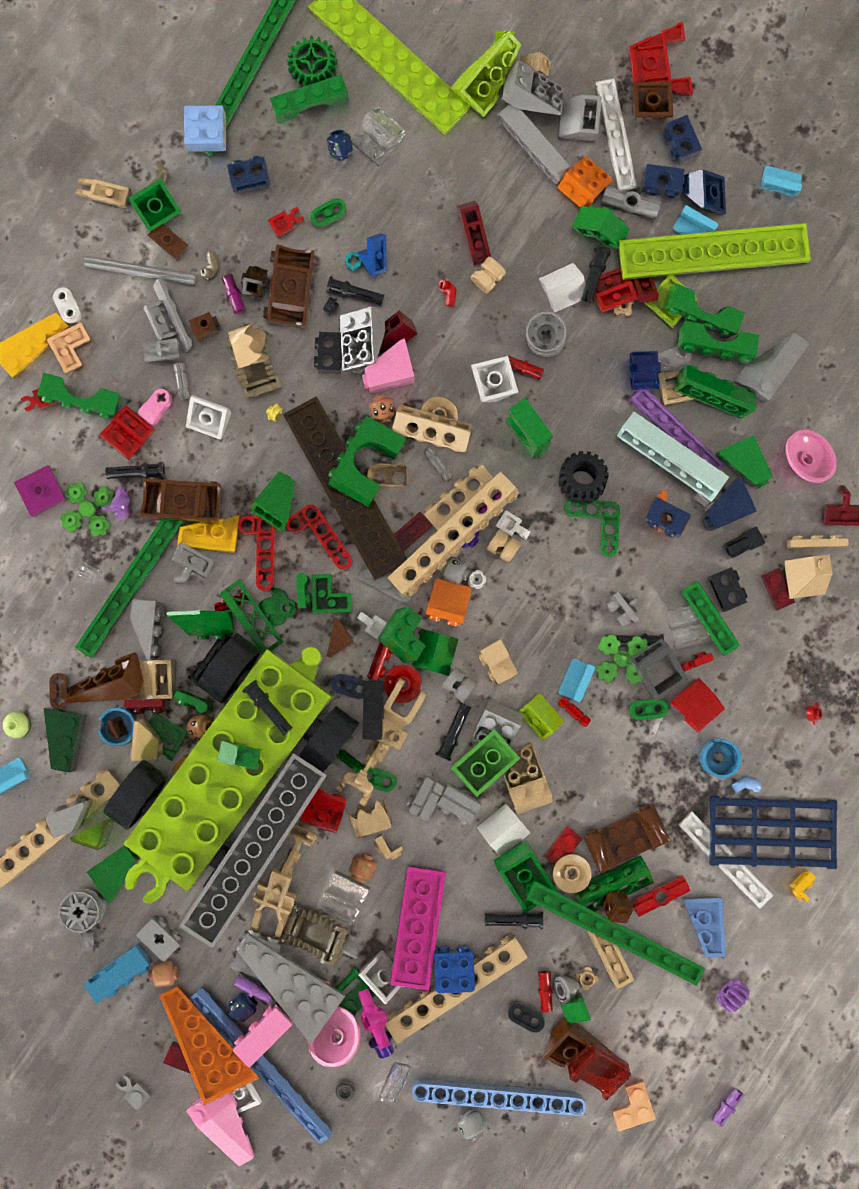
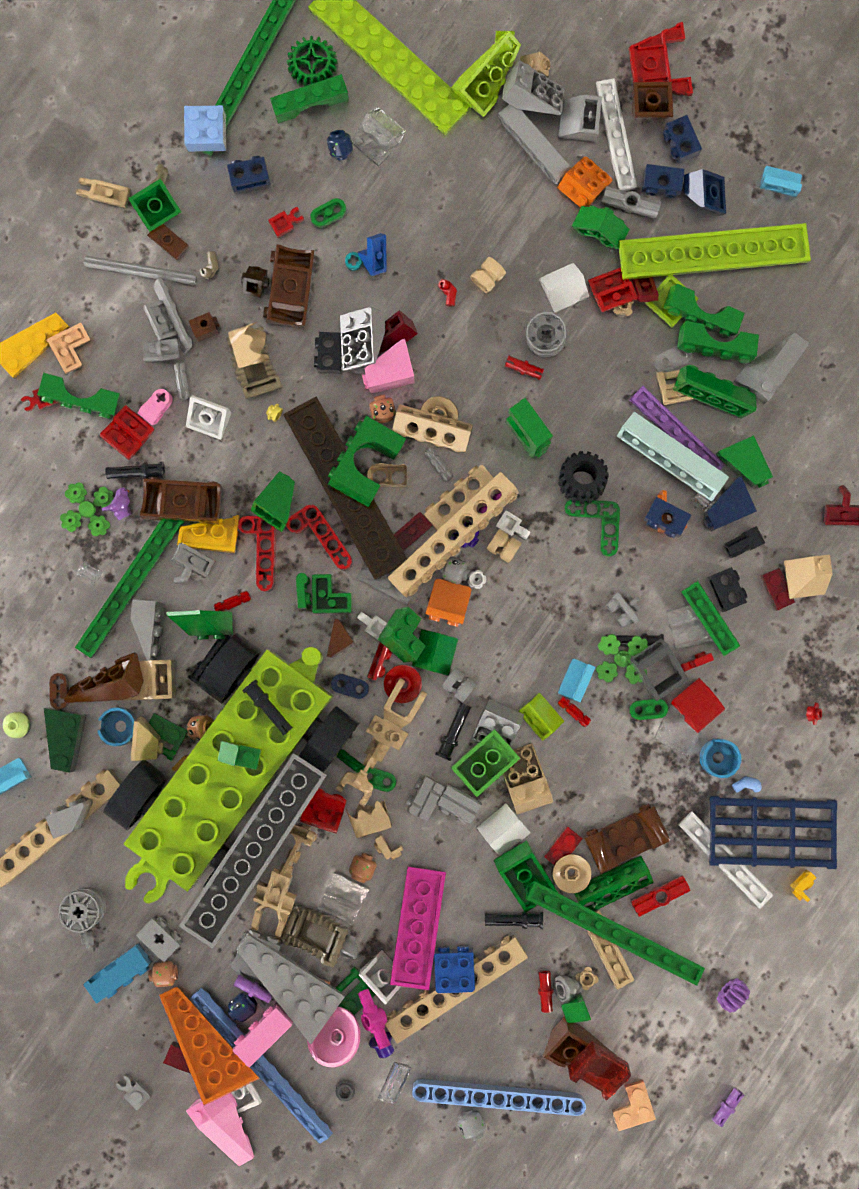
magenta plate [14,465,66,517] -> none
white plate [53,287,82,325] -> none
clear neon green slope [70,818,115,851] -> none
green slope [87,845,140,904] -> none
reddish brown slope [108,717,128,738] -> none
dark red plate [124,699,170,714] -> none
green plate [174,690,213,713] -> none
green fence [220,579,284,655] -> none
magenta pin [221,274,246,314] -> none
green plate [259,588,297,626] -> none
black plate [323,297,339,315] -> none
black pin [326,276,385,306] -> none
black slope [362,681,384,740] -> none
dark red slope [457,201,491,265] -> none
white slope [471,356,518,402] -> none
tan brick [478,639,519,685] -> none
black plate [508,1002,545,1033] -> none
black pin [581,246,611,304] -> none
reddish brown brick [602,891,634,923] -> none
clear blue brick [629,351,661,390] -> none
medium azure panel [672,205,719,235] -> none
medium blue wing [683,897,726,957] -> none
bright pink dish [786,430,837,483] -> none
tan plate [786,535,849,549] -> none

